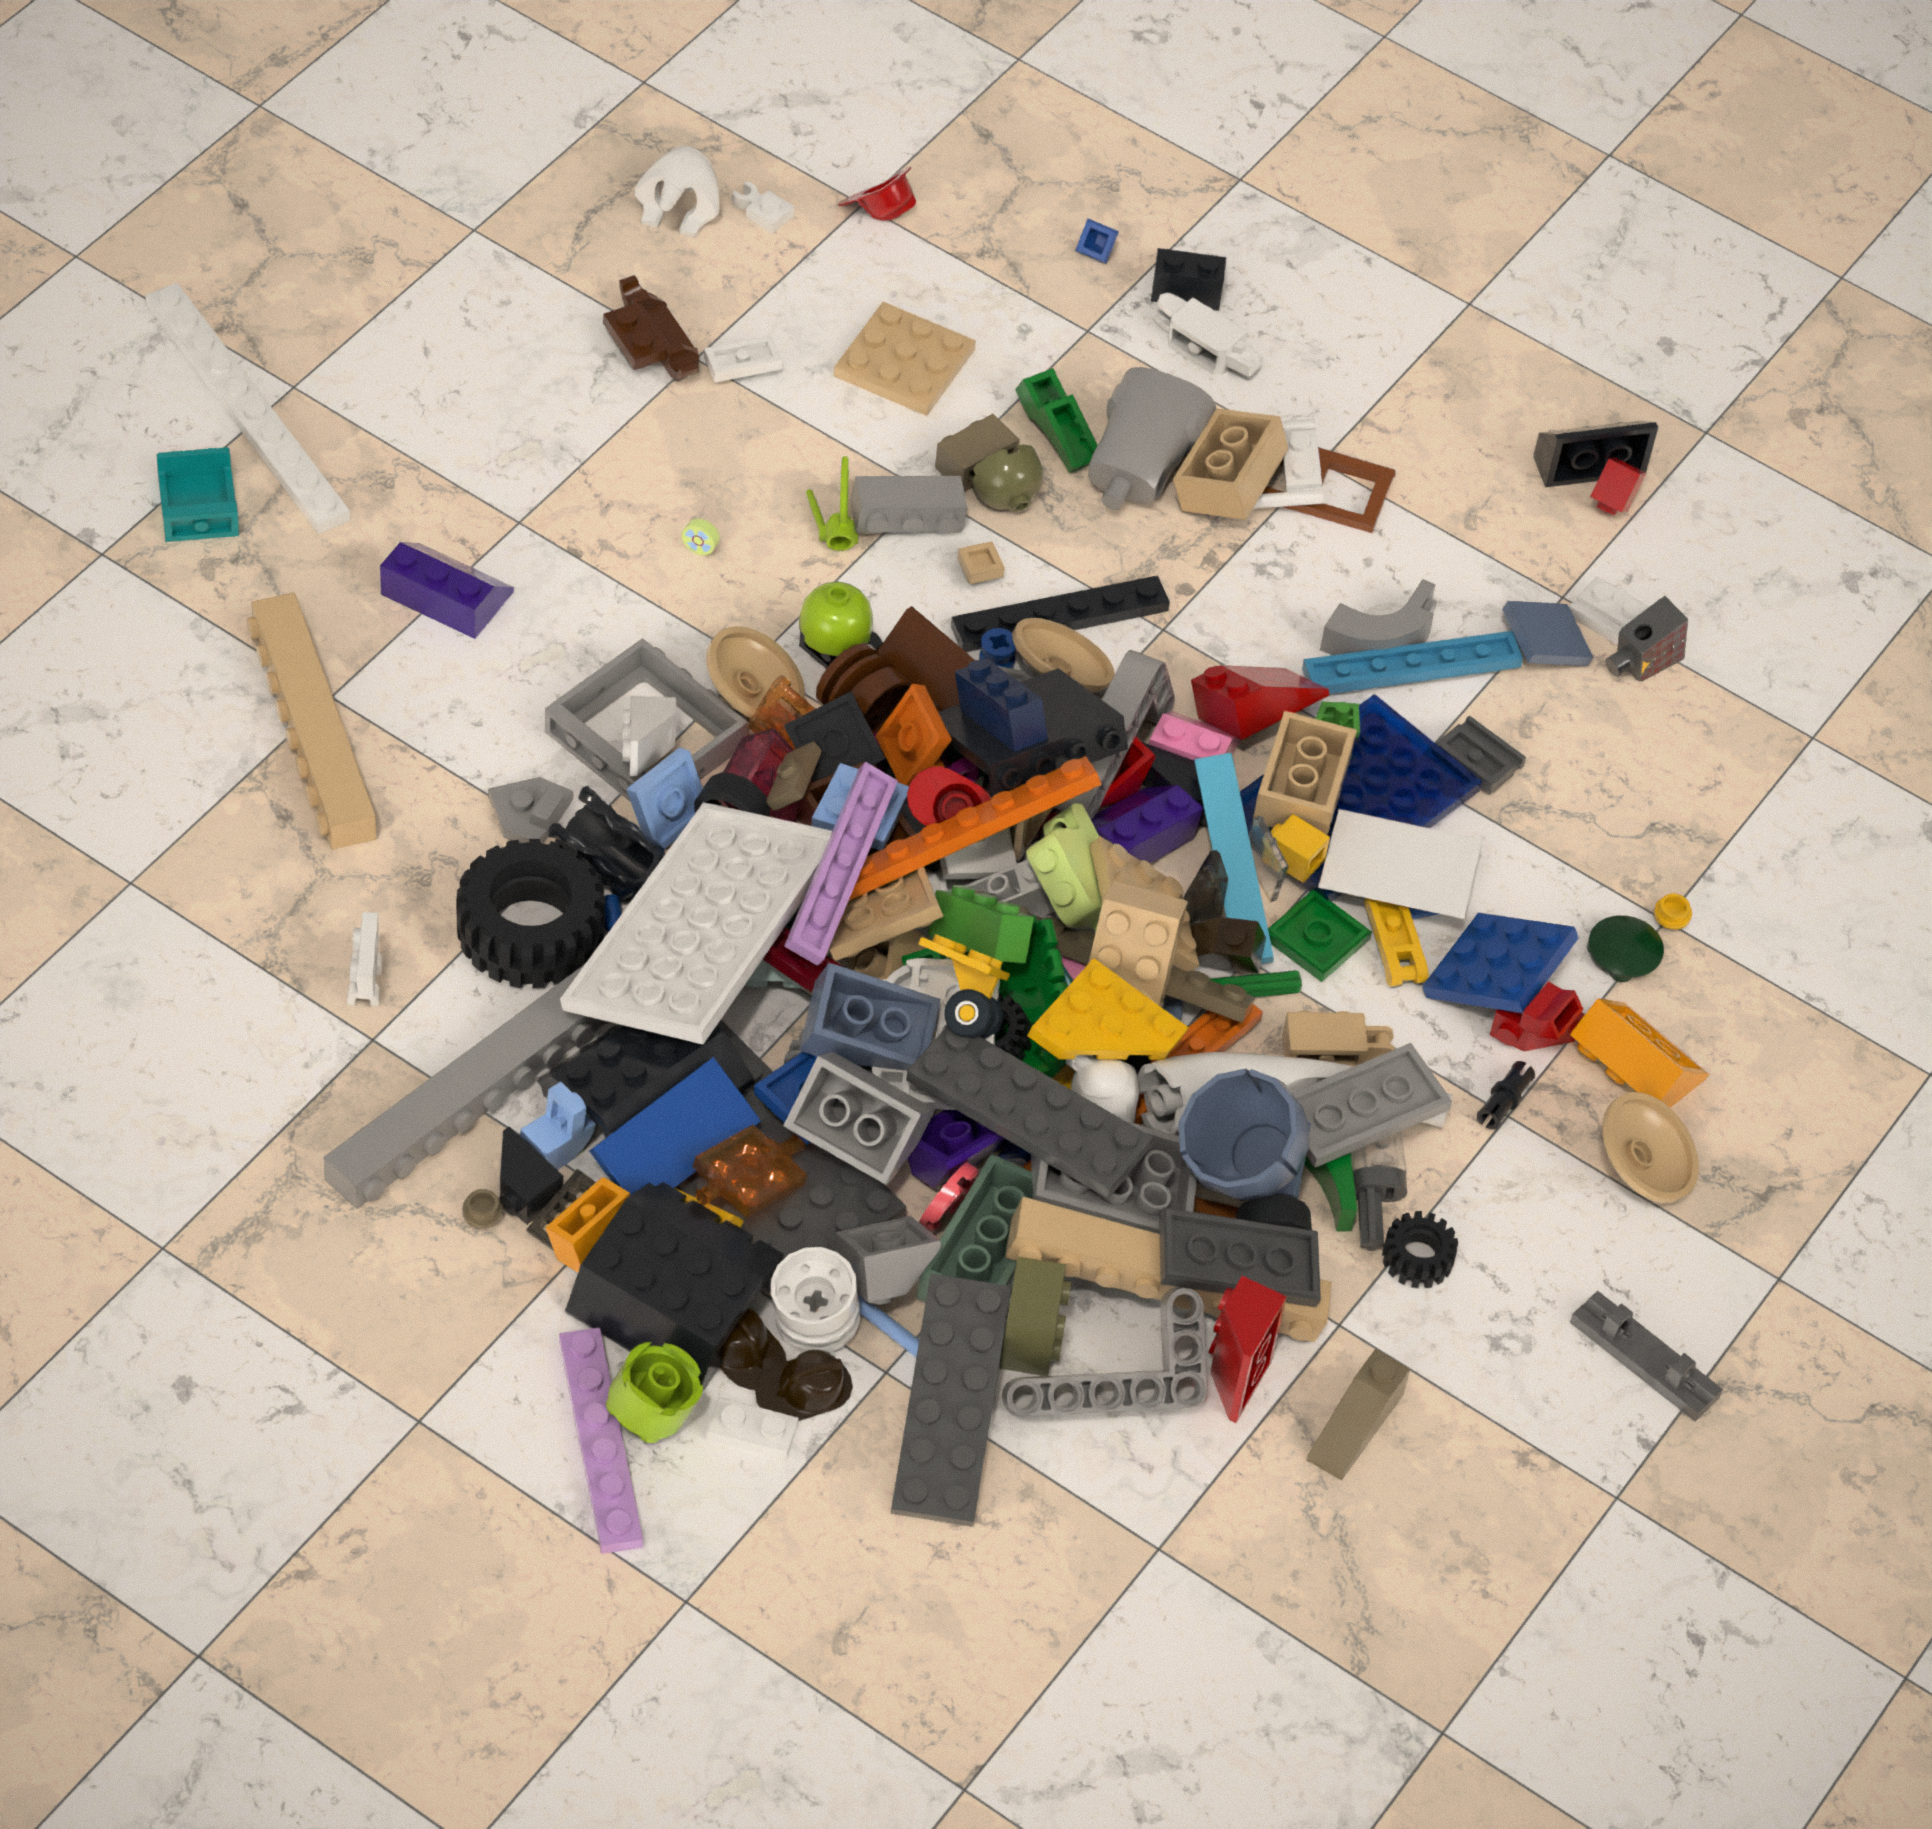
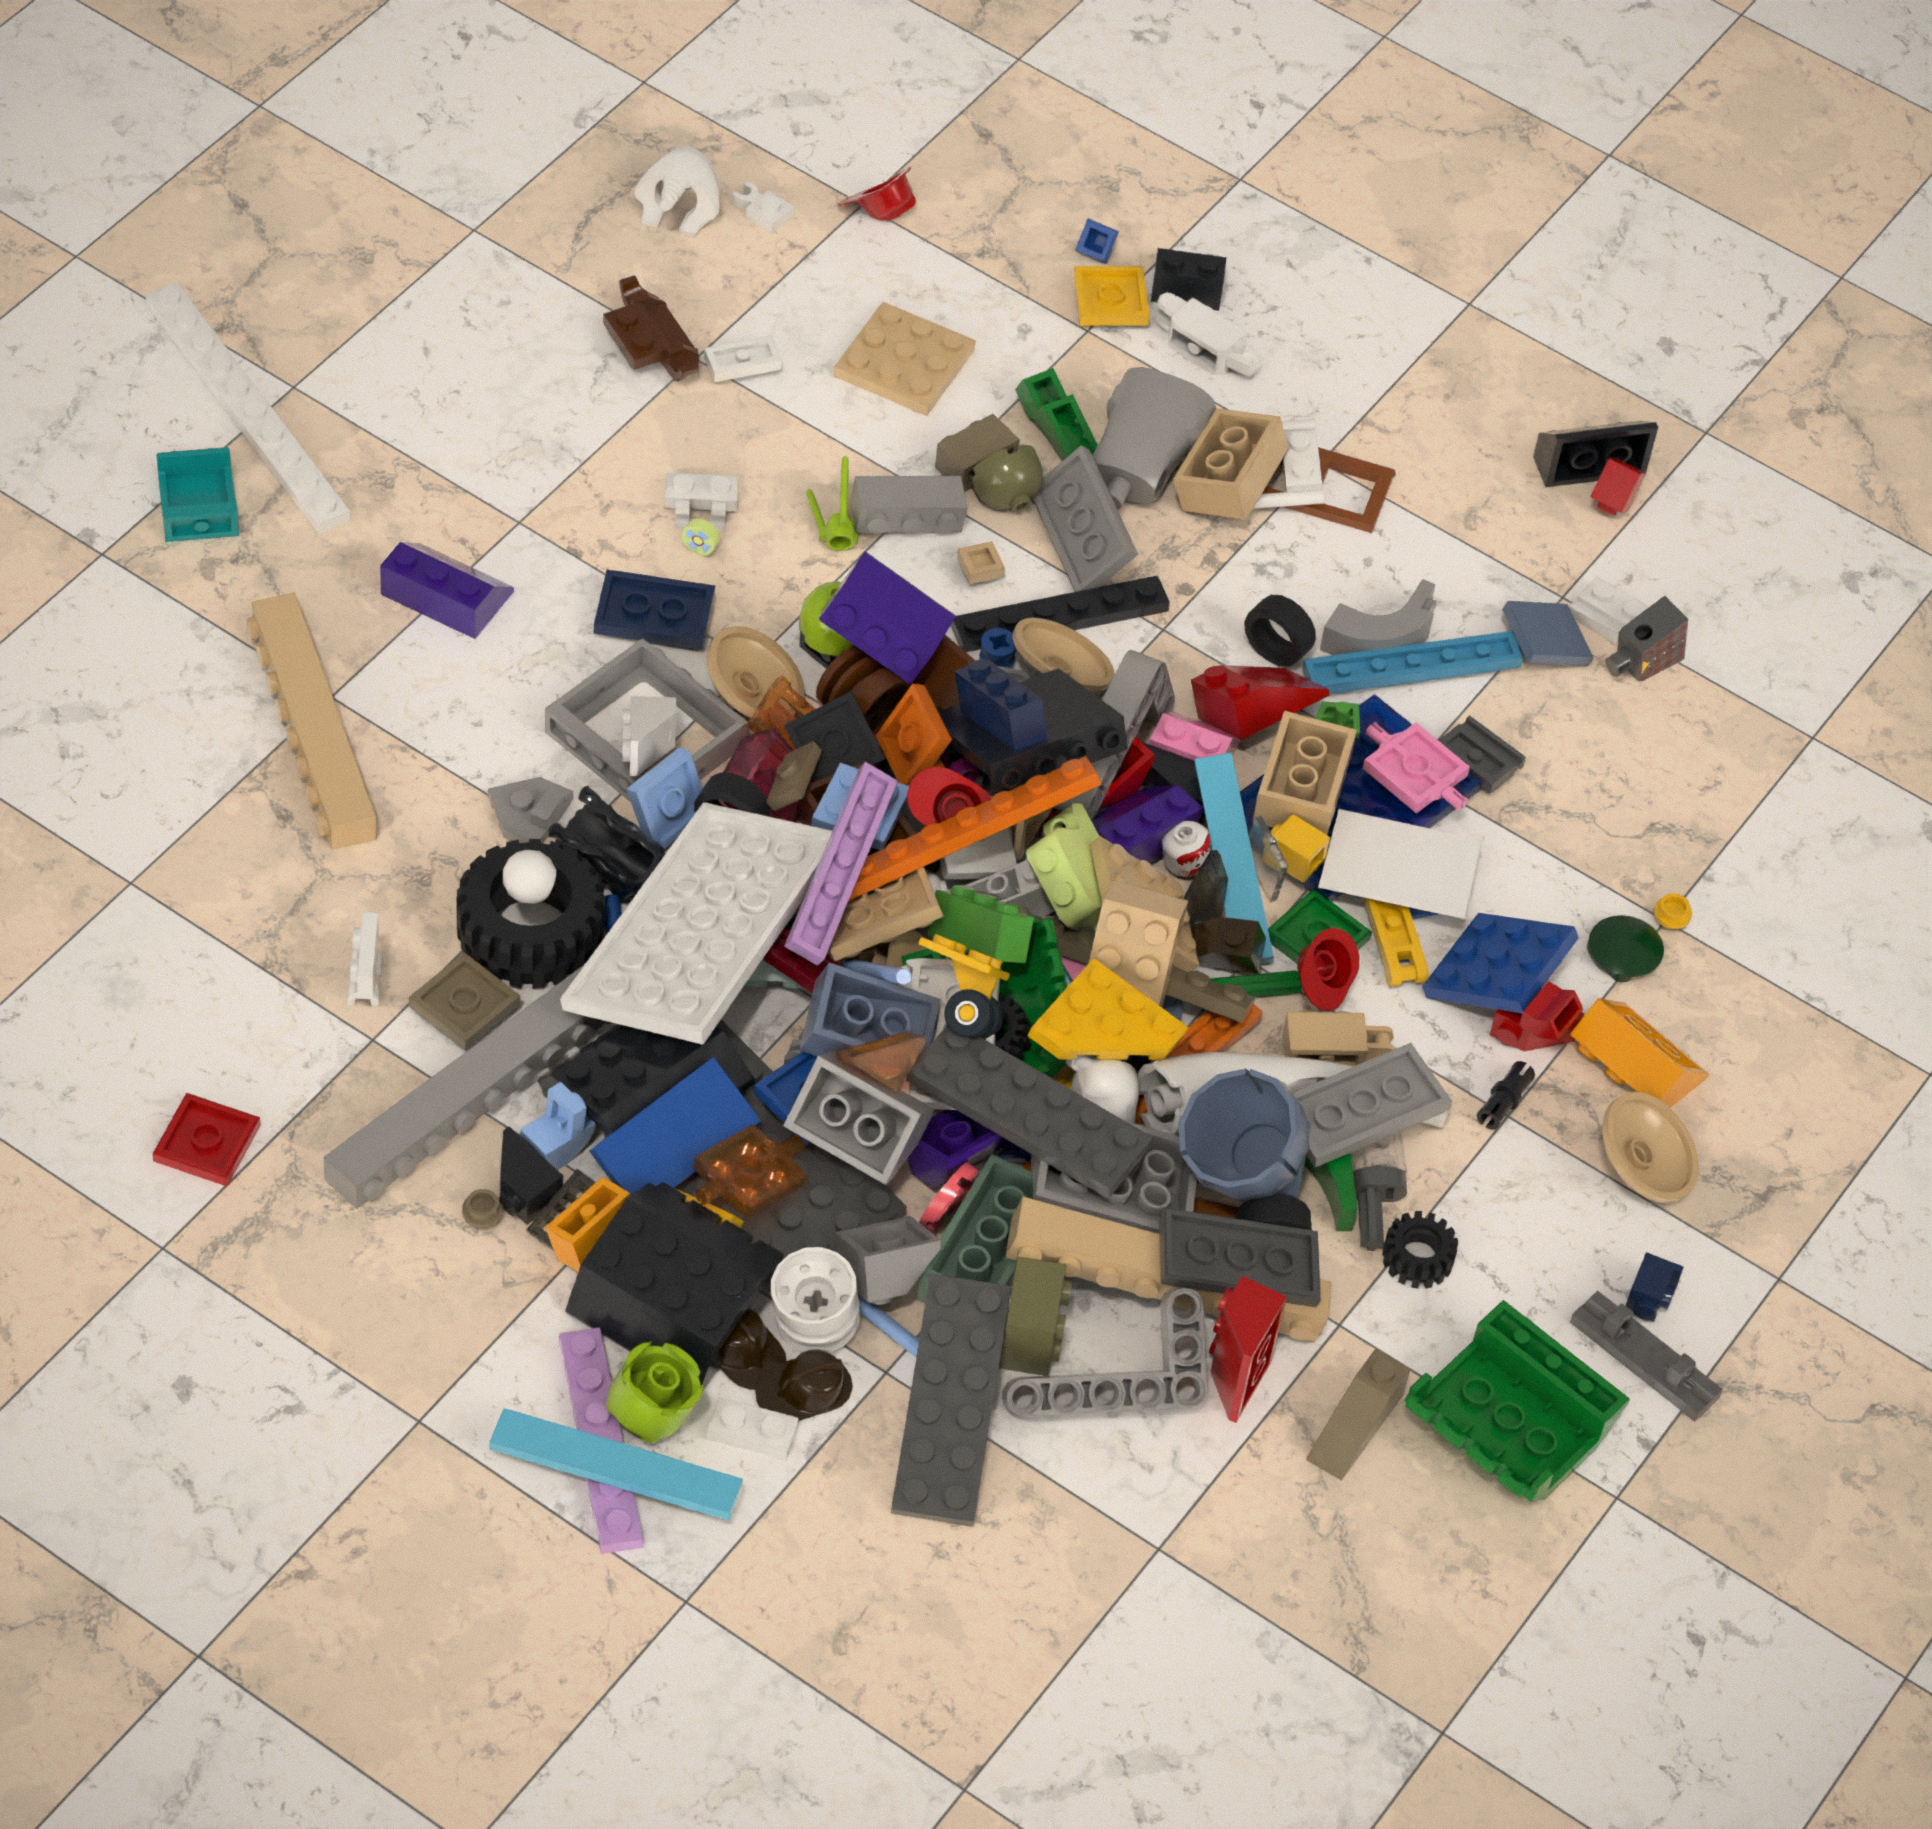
none -> red tile [152,1093,261,1186]
none -> dark tan plate [409,952,521,1051]
none -> medium azure tile [489,1408,743,1521]
none -> white piece [503,850,556,904]
none -> dark blue plate [594,569,715,650]
none -> white plate [664,473,738,531]
none -> dark purple slope [819,551,956,685]
none -> clear orange slope [836,1031,926,1093]
none -> light blue bar [842,959,911,985]
none -> light grey plate [1033,446,1138,592]
none -> yellow plate [1073,266,1150,326]
none -> white head [1162,821,1212,877]
none -> black tyre [1244,595,1316,667]
none -> red piece [1297,928,1360,1012]
none -> bright pink plate [1363,722,1470,813]
none -> green slope [1404,1300,1630,1502]
none -> dark blue brick [1625,1252,1684,1322]

